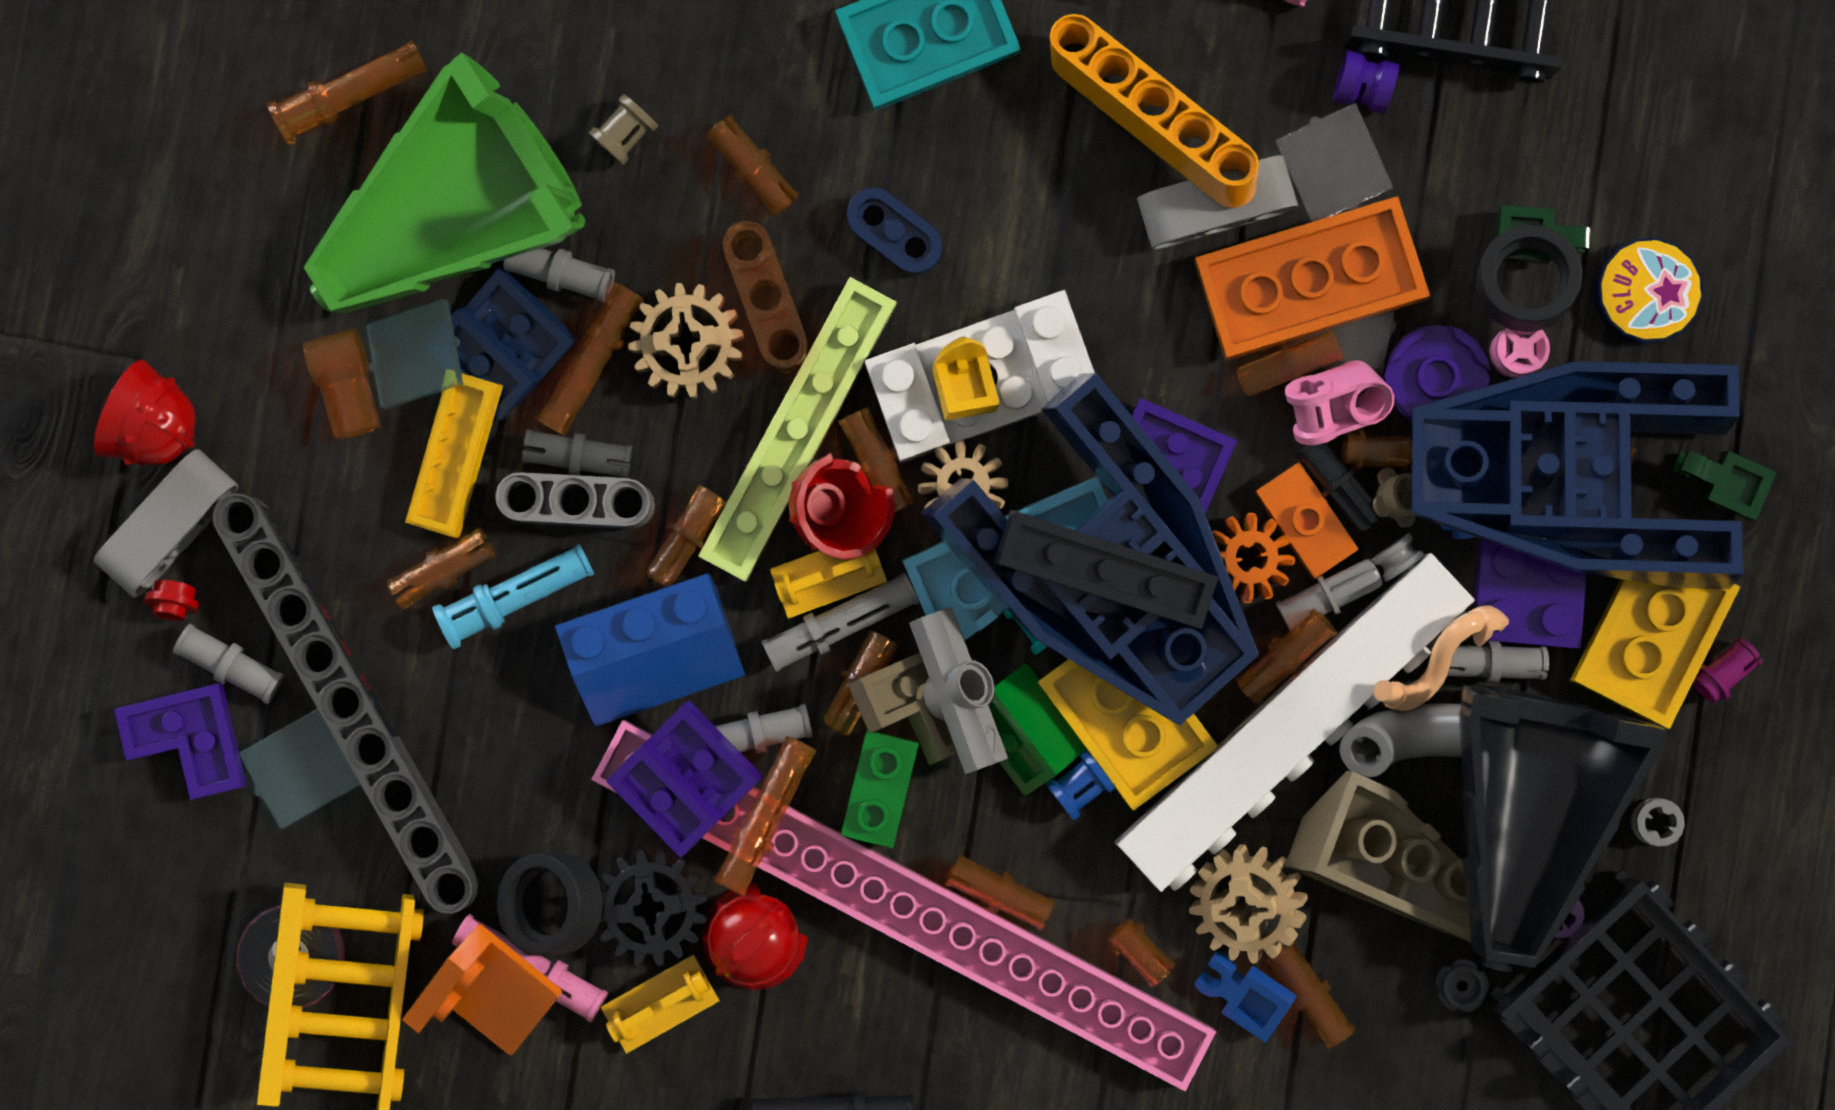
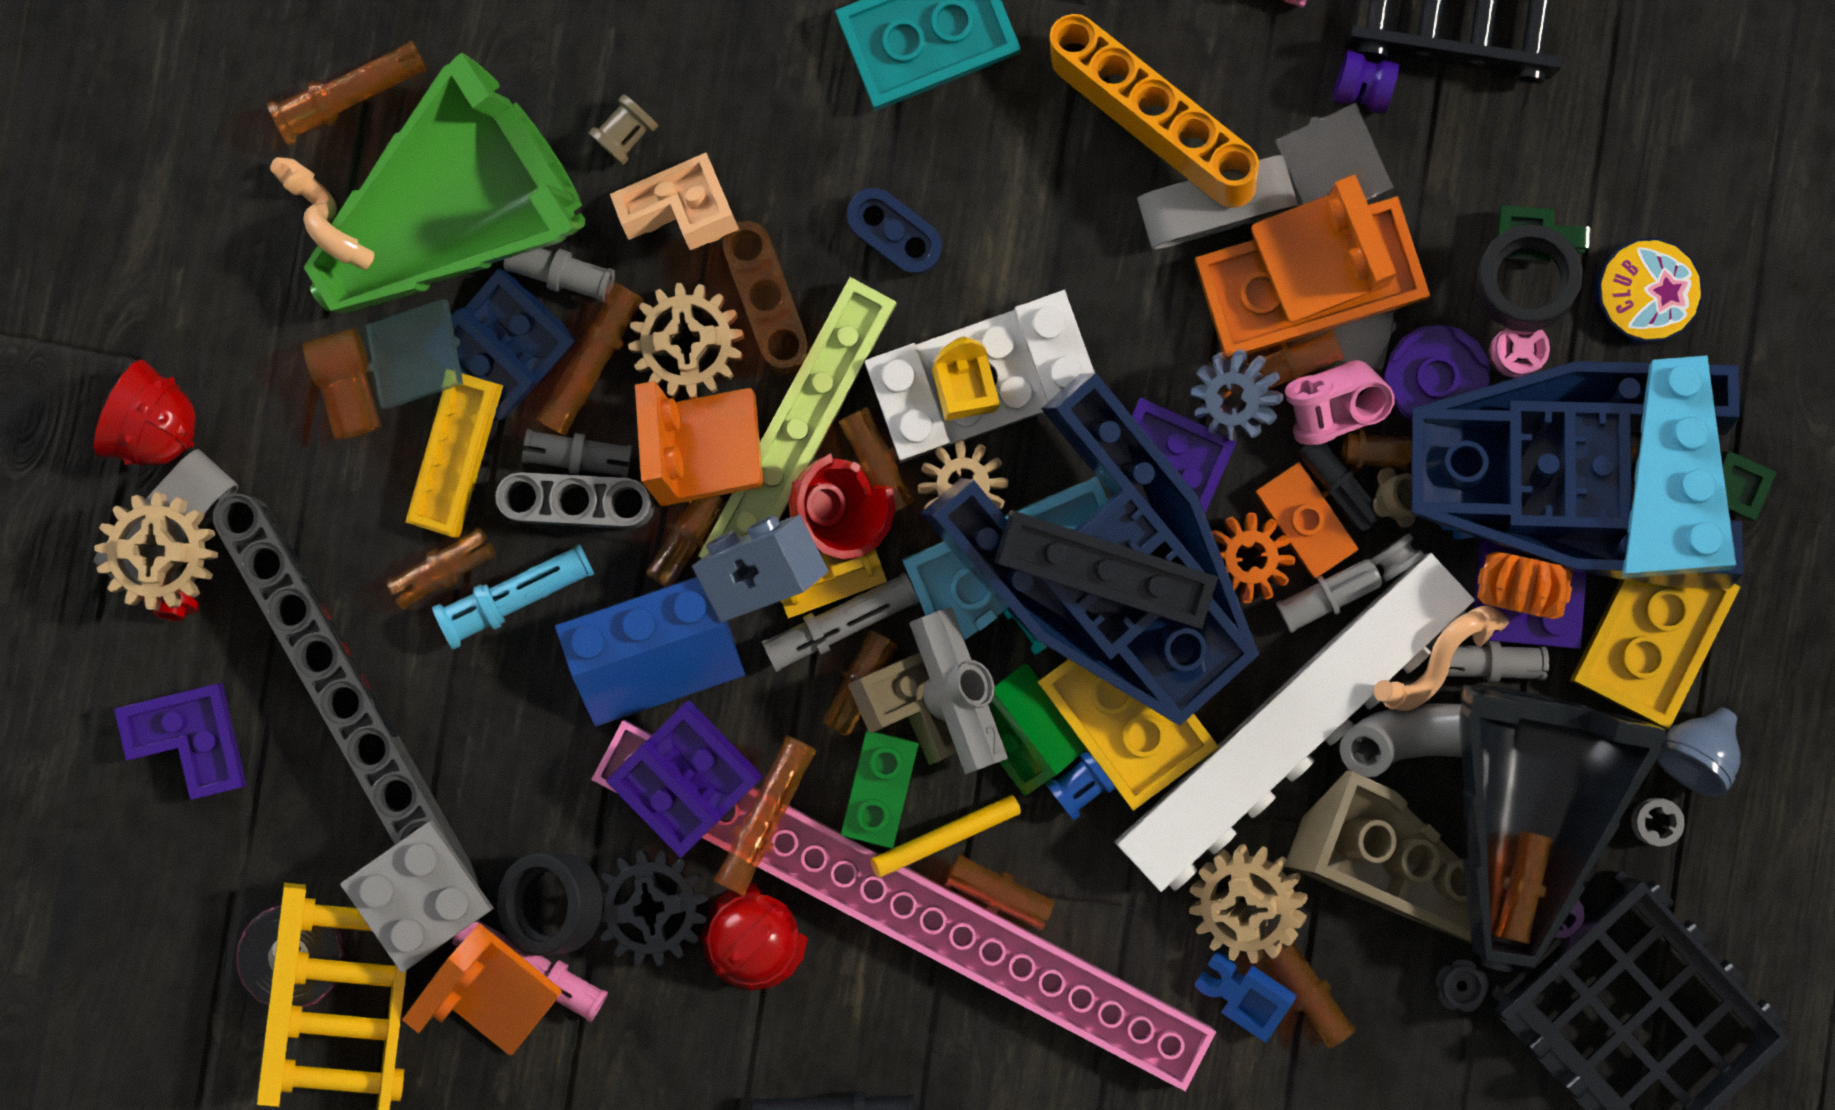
light grey pin [173,623,284,704] -> none
clear light blue piece [239,709,361,829] -> none
yellow hinge [601,954,720,1054] -> none
clear orange pin [706,114,800,217] -> none
light grey pin [715,704,813,754] -> none
clear orange pin [1107,918,1176,987] -> none
clear orange pin [1235,608,1337,704] -> none
magenta pin [1693,637,1763,703] -> none
none -> tan gear [94,492,218,610]
none -> light nougat animal [270,157,375,270]
none -> light grey plate [340,820,494,973]
none -> light nougat plate [610,153,739,250]
none -> orange bracket [635,381,763,506]
none -> sand blue brick [692,514,829,623]
none -> yellow bar [870,795,1021,878]
none -> sand blue gear [1190,349,1283,441]
none -> orange bracket [1251,174,1396,323]
none -> orange gear [1477,552,1573,619]
none -> clear orange pin [1495,831,1554,944]
none -> medium azure wing [1621,356,1736,579]
none -> sand blue helmet [1657,708,1741,797]

